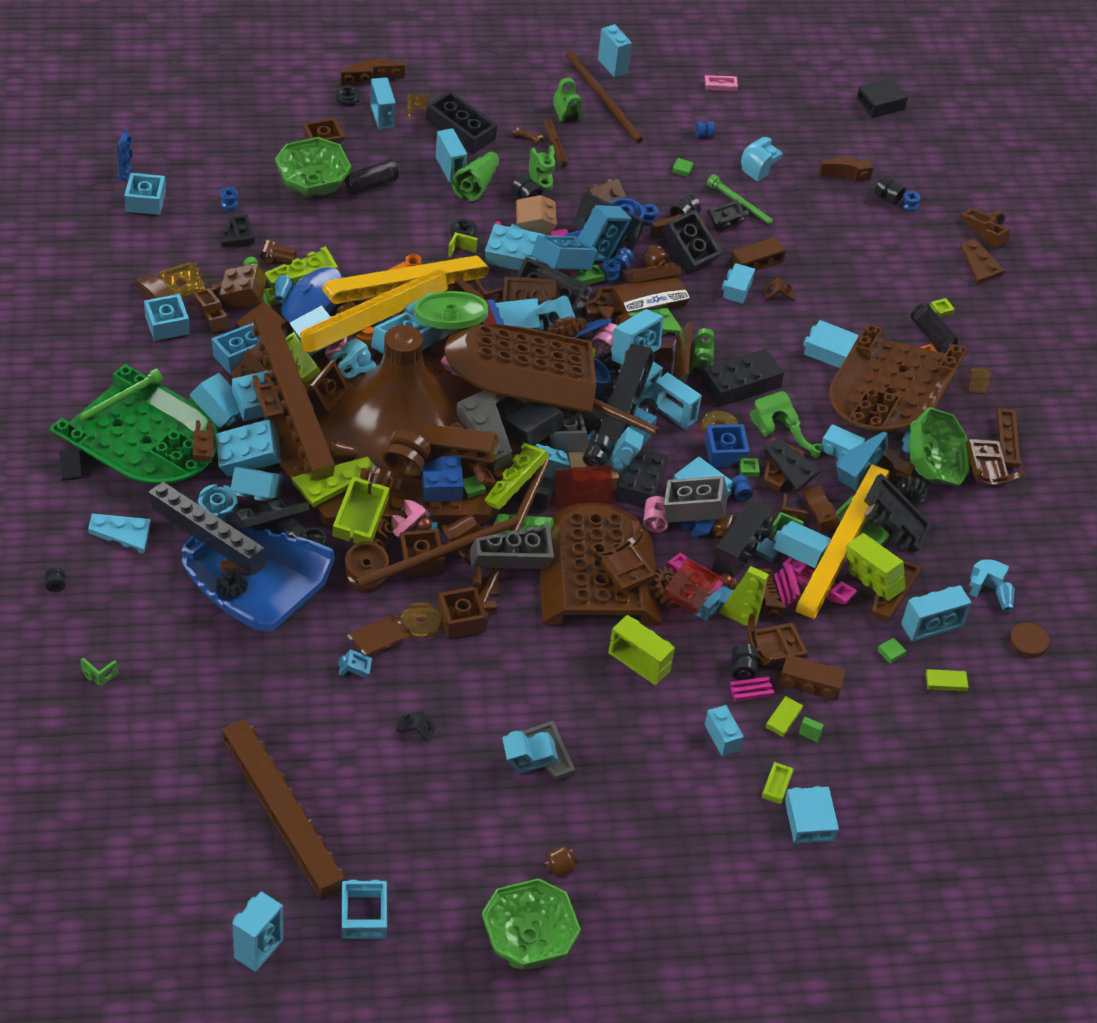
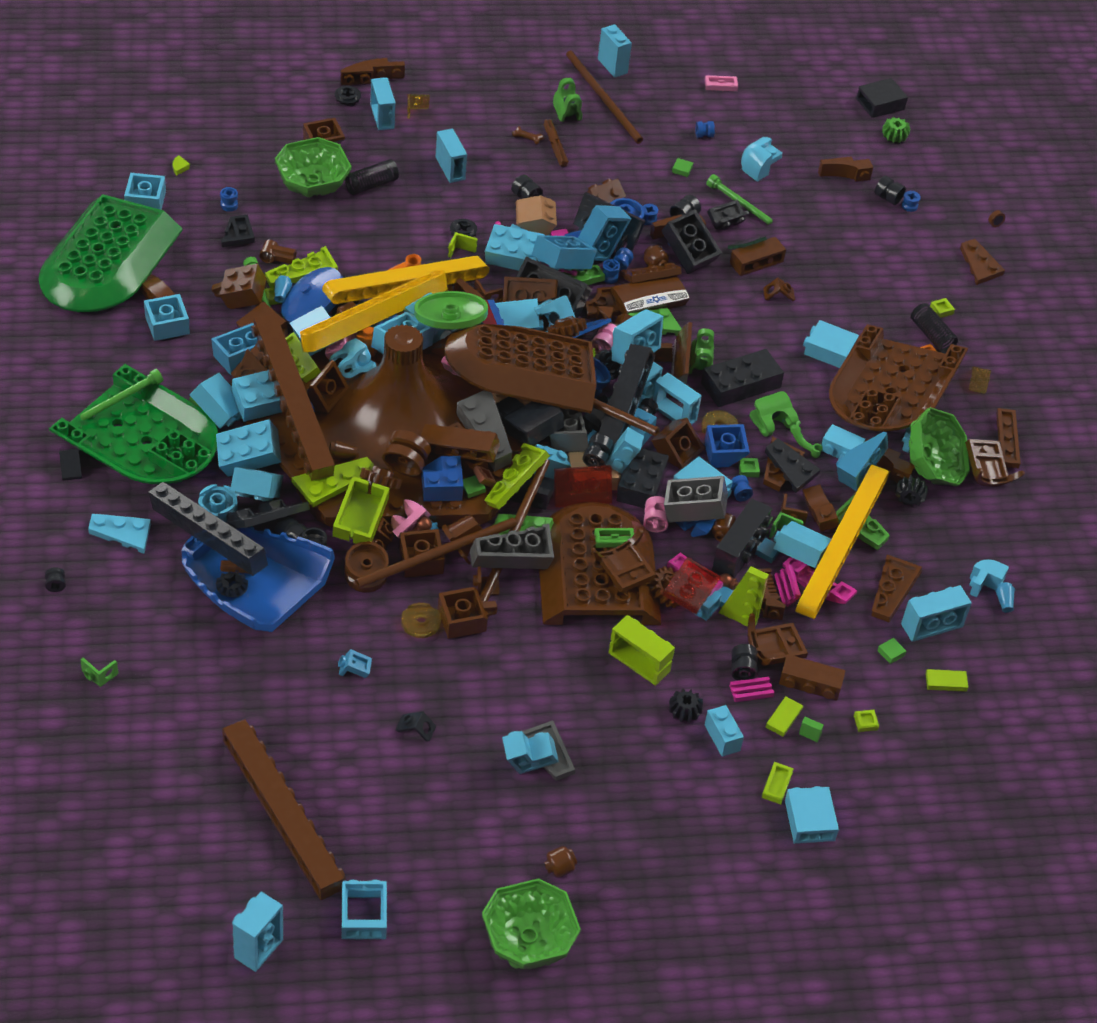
blue piece [117,128,133,181] -> none
clear yellow piece [157,262,205,297] -> none
reddish brown slope [193,288,230,333] -> none
reddish brown hinge [193,420,213,462] -> none
reddish brown hinge [252,373,284,421] -> none
reddish brown piece [347,614,410,656] -> none
black brick [426,90,498,154] -> none
bright green cone [451,152,499,201] -> none
bright green piece [529,146,555,191] -> none
medium azure brick [722,263,755,304] -> none
lime piece [846,533,906,601] -> none
black hinge [864,473,932,552] -> none
reddish brown slope [961,208,1010,247] -> none
reddish brown tile [1009,622,1049,658] -> none
none -> green piece [39,194,183,312]
none -> lime tile [173,155,190,175]
none -> bright green tile [594,528,634,548]
none -> reddish brown slope [651,418,705,469]
none -> black gear [669,688,703,723]
none -> clear green piece [728,237,767,249]
none -> lime tile [854,710,879,732]
none -> bright green gear [882,117,910,143]

